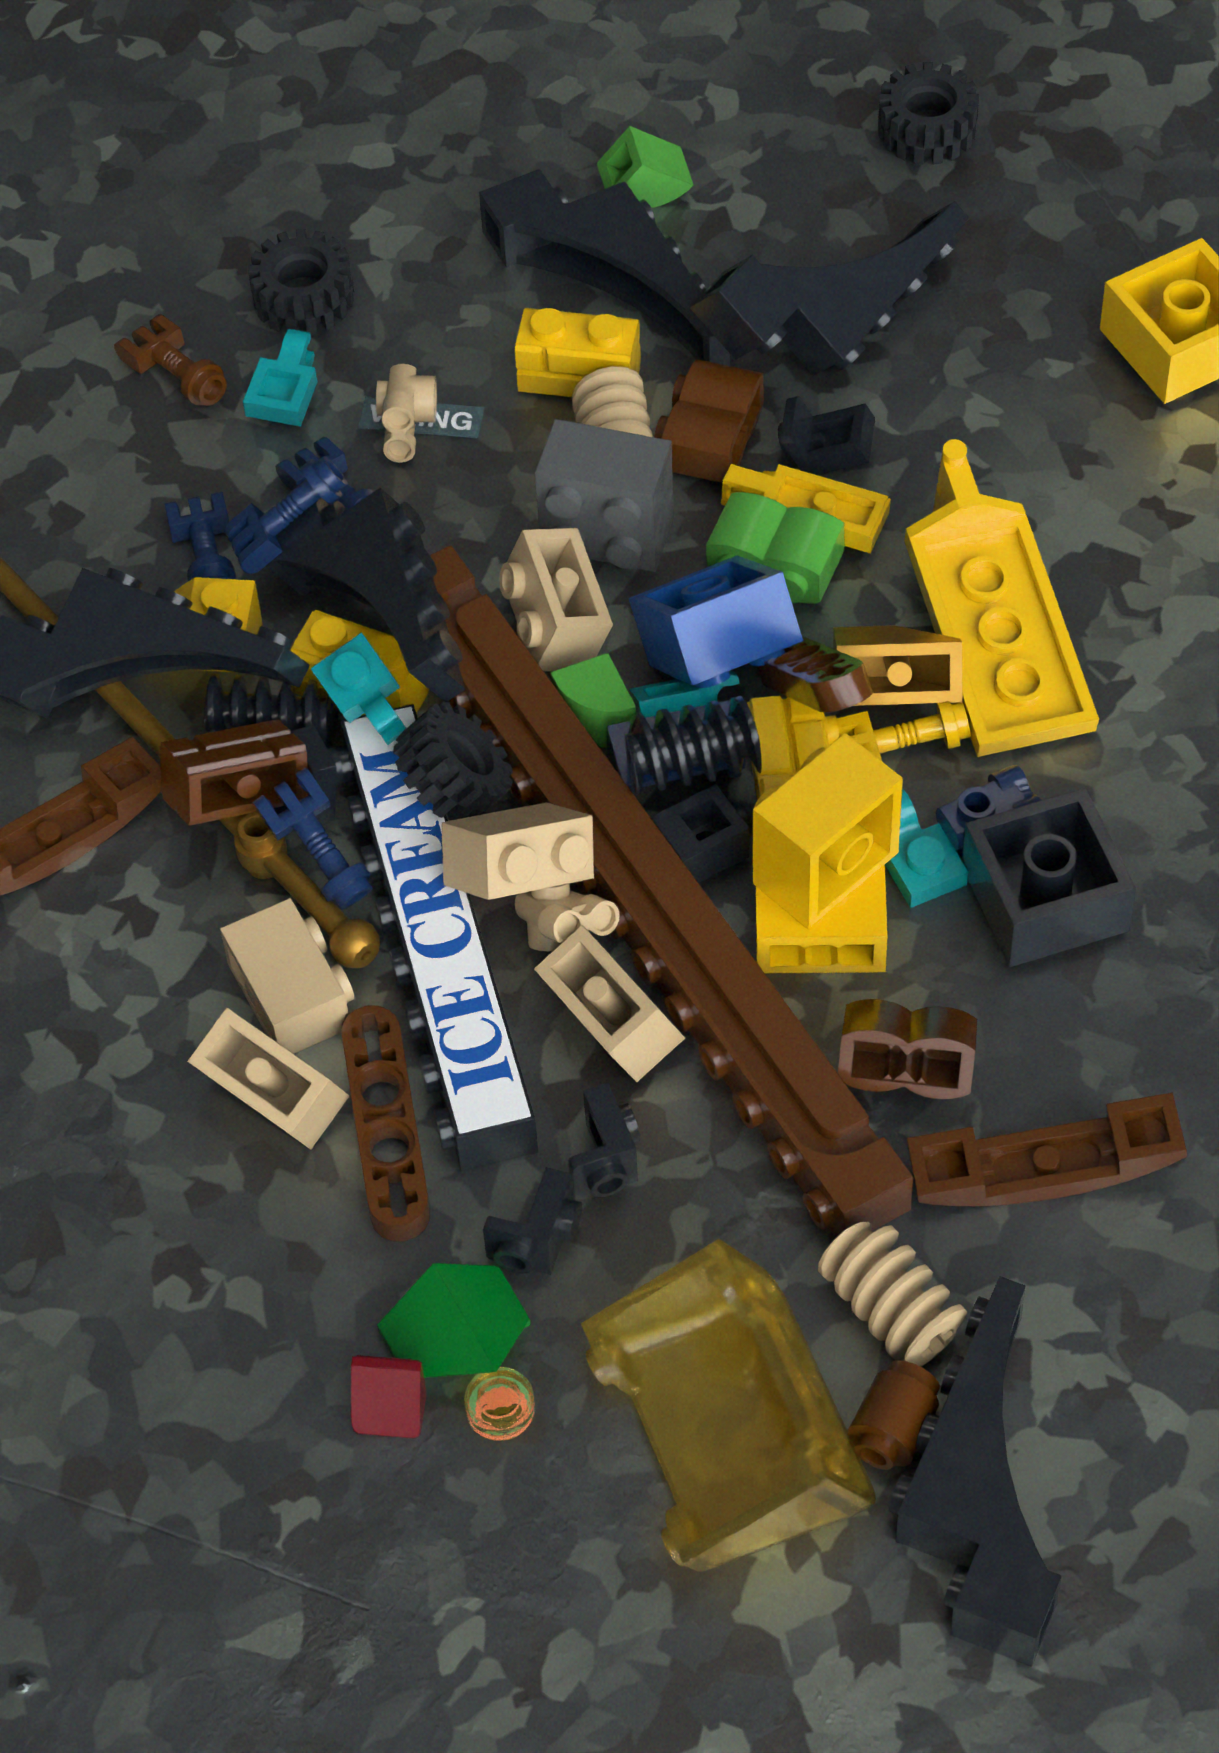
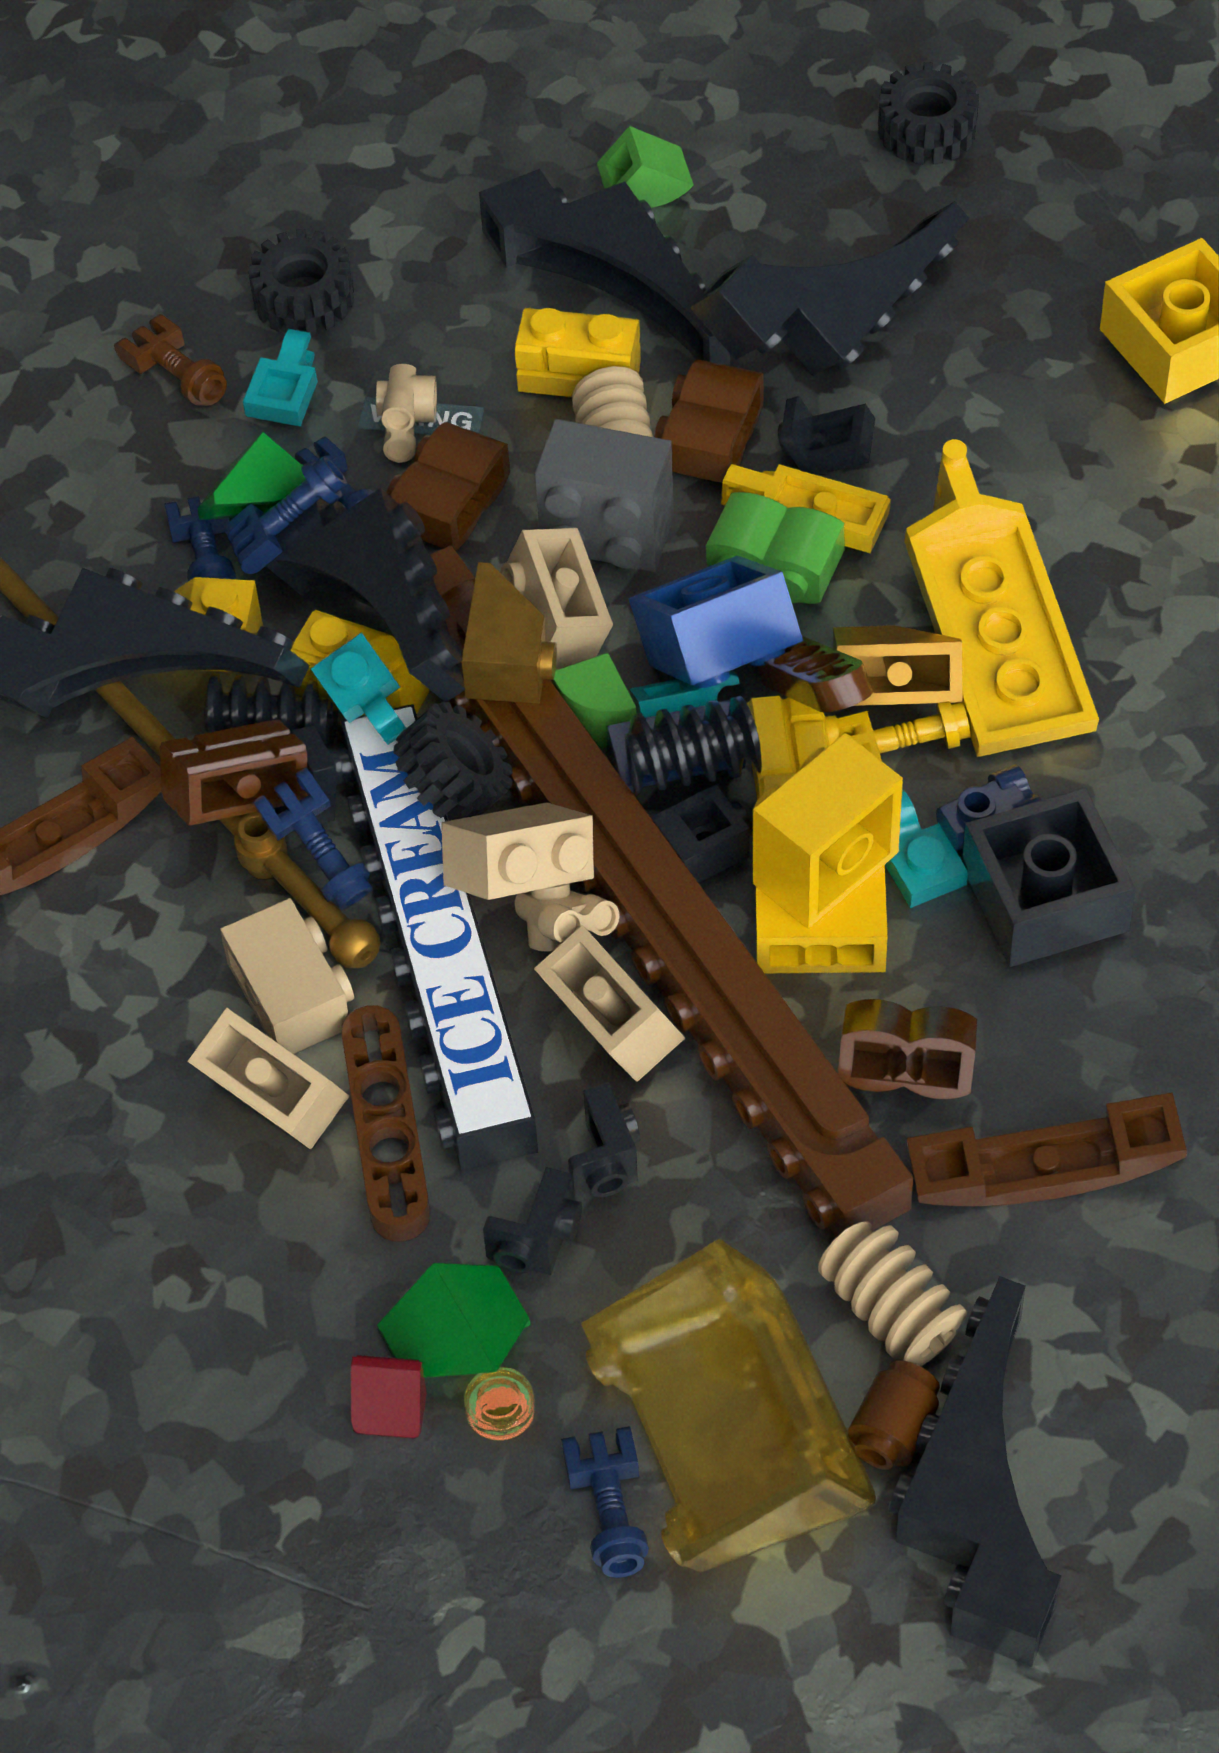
none -> green slope [197,432,306,520]
none -> reddish brown brick [386,422,510,551]
none -> pearl gold slope [462,562,557,704]
none -> dark blue hinge [561,1426,649,1578]

